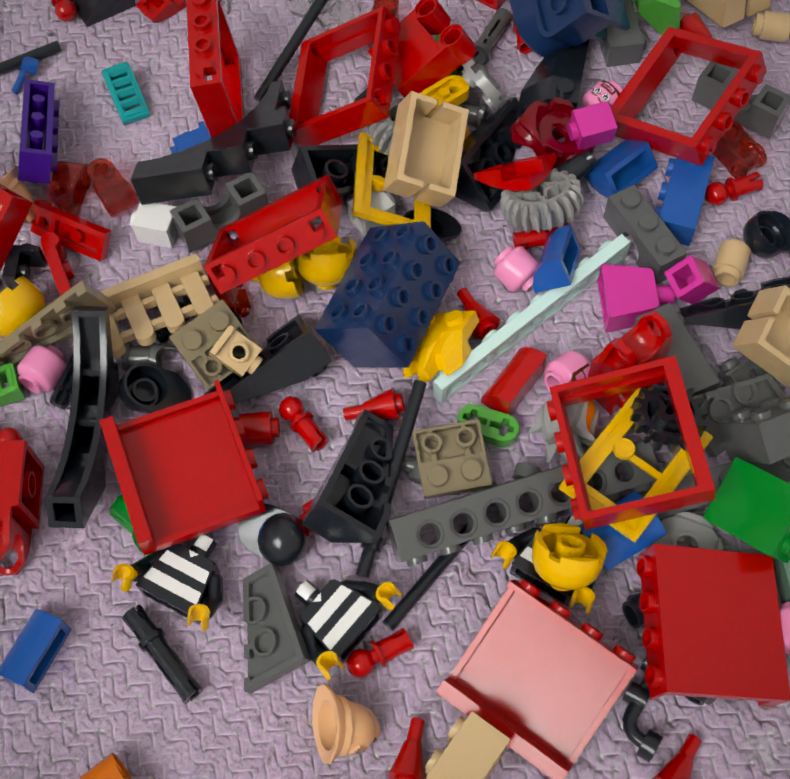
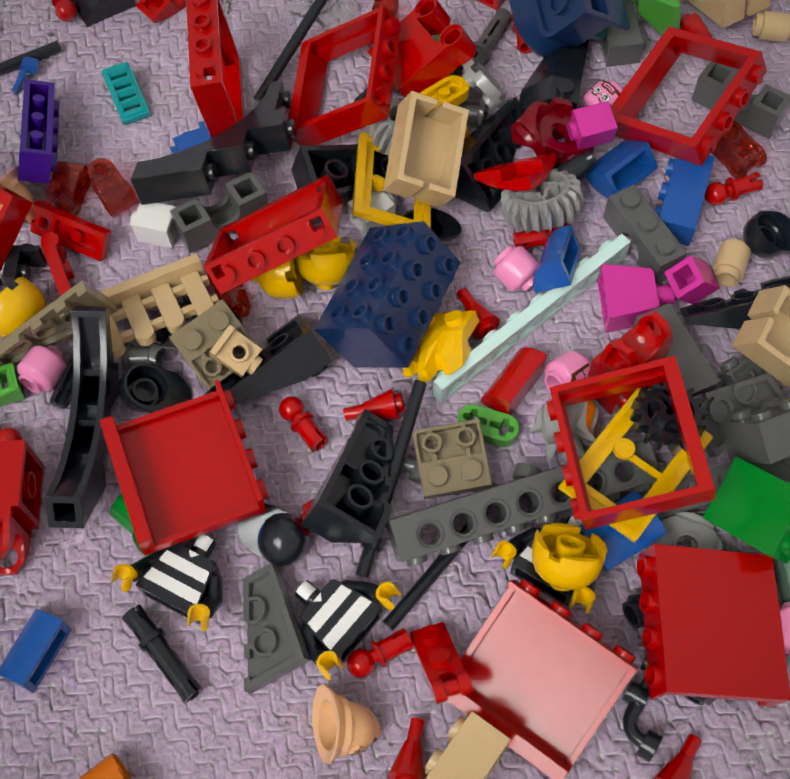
red brick [233,411,280,446] -> none
none -> red plate [410,622,473,704]

